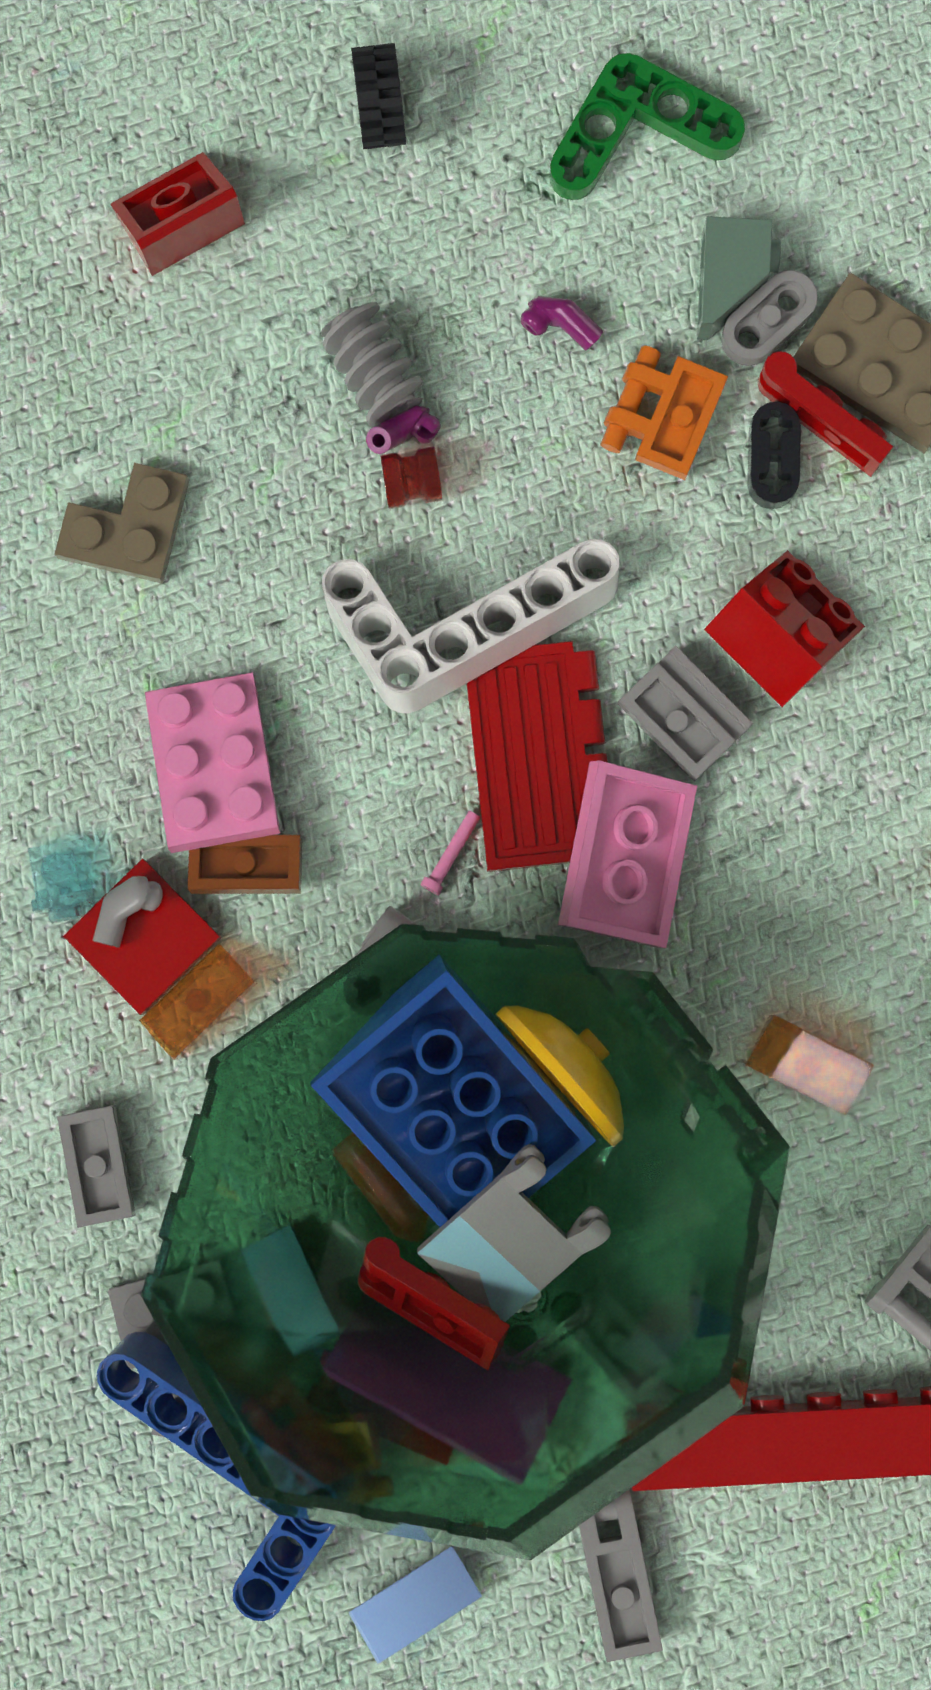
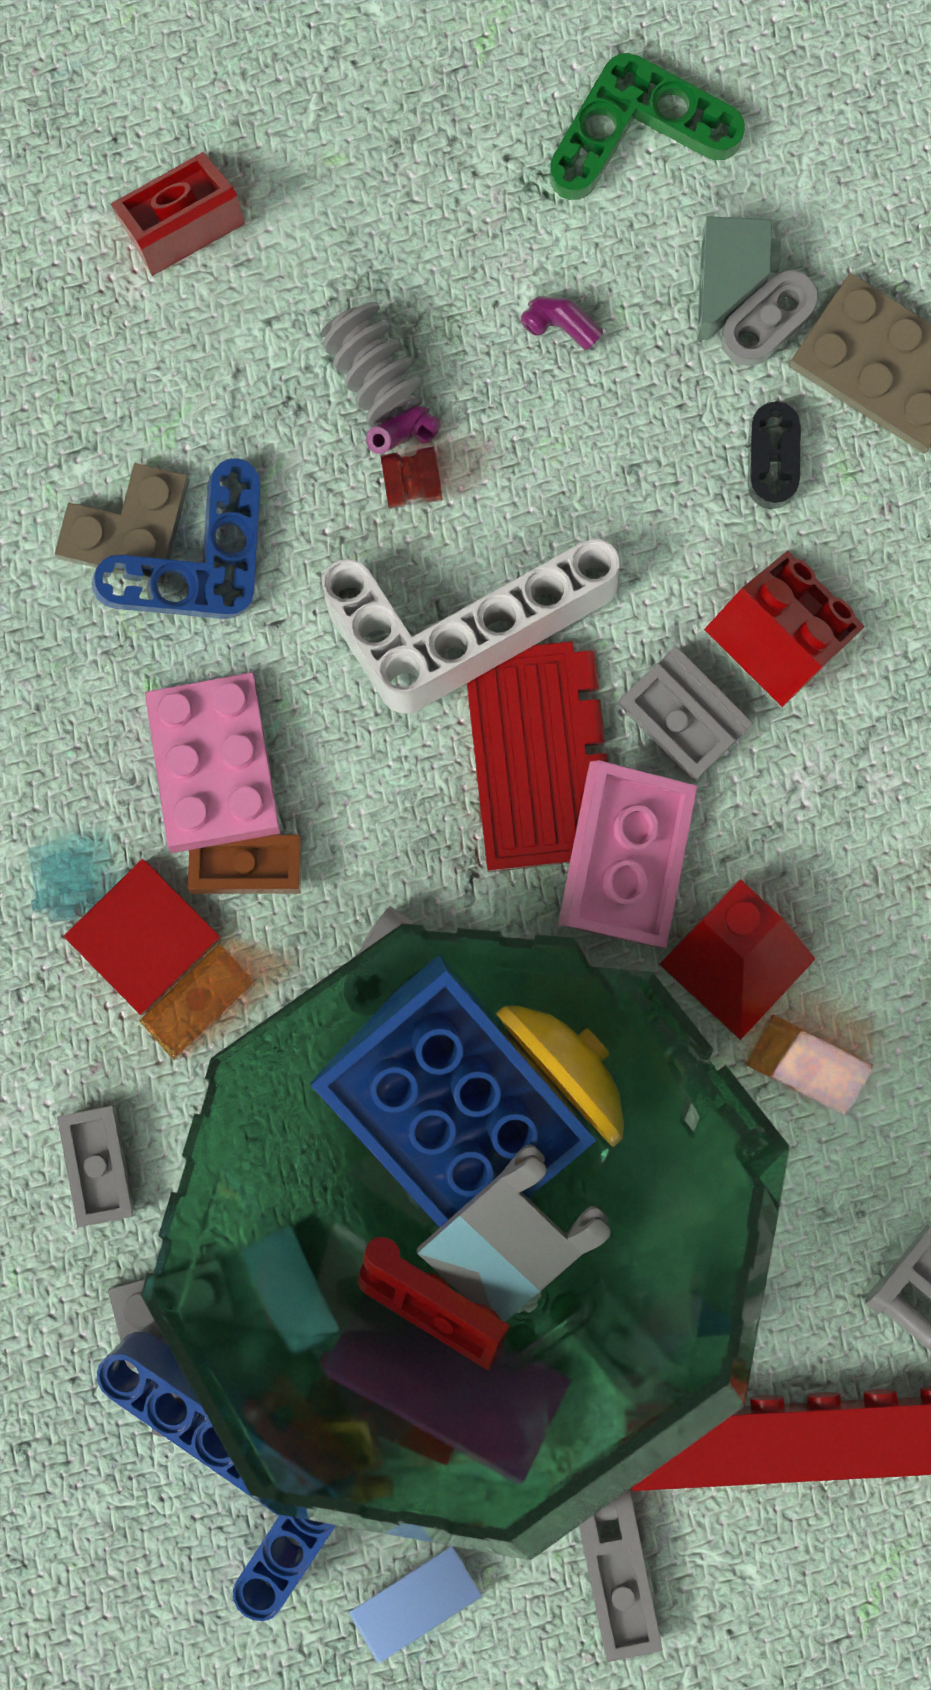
light grey arm [93,876,163,948] -> none
clear orange slope [332,1132,428,1242] -> none
black tyre [351,43,406,150] -> none
bright pink piece [420,811,481,896] -> none
orange plate [600,345,728,480] -> none
red plate [758,351,894,477] -> none
none -> blue beam [91,458,260,619]
none -> red slope [659,879,815,1040]

